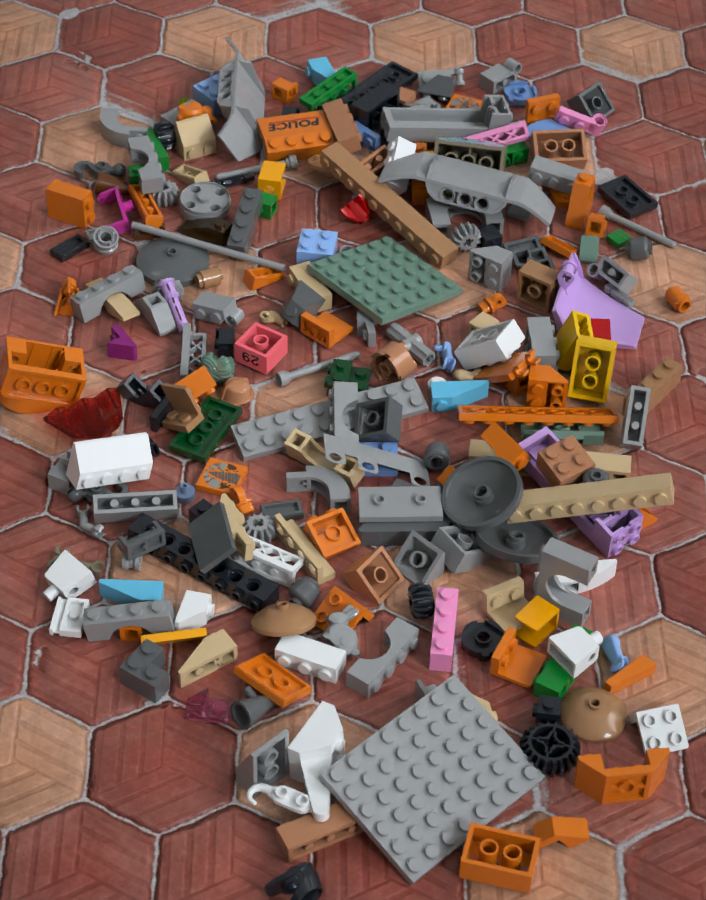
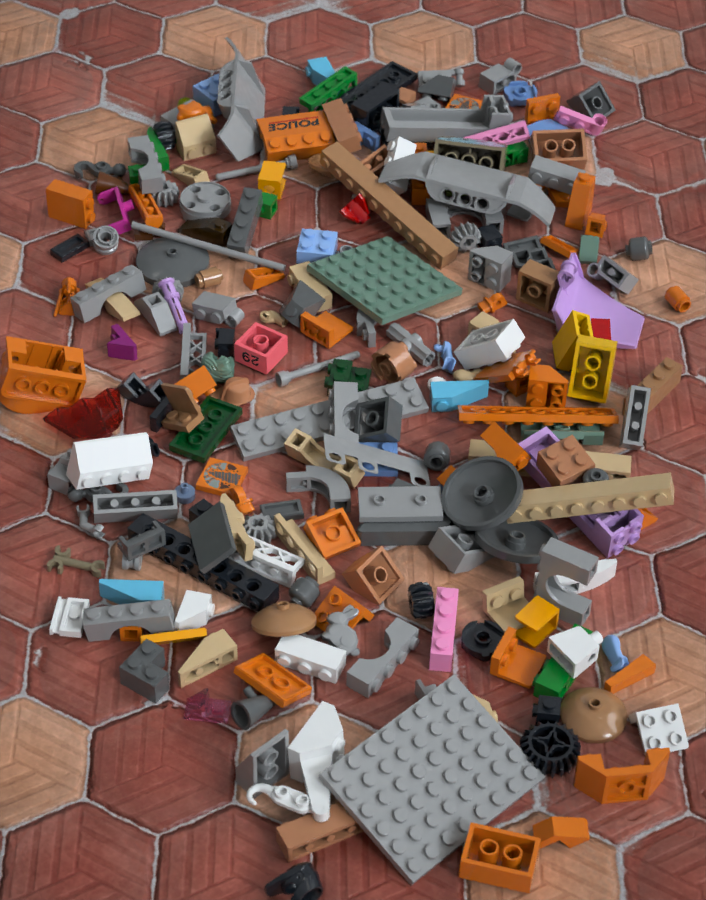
white torso [42,550,97,602] -> none
light grey arch [100,108,148,148] -> none
black piece [211,173,255,188] -> none
orange brick [271,77,298,104] -> none
light grey slope [393,530,445,584] -> none
light grey brick [524,317,560,372] -> none
black plate [597,175,658,220] -> none
light grey piece [598,205,676,248] -> none
light grey axle [604,283,635,309] -> none
green tile [606,228,632,249] -> none

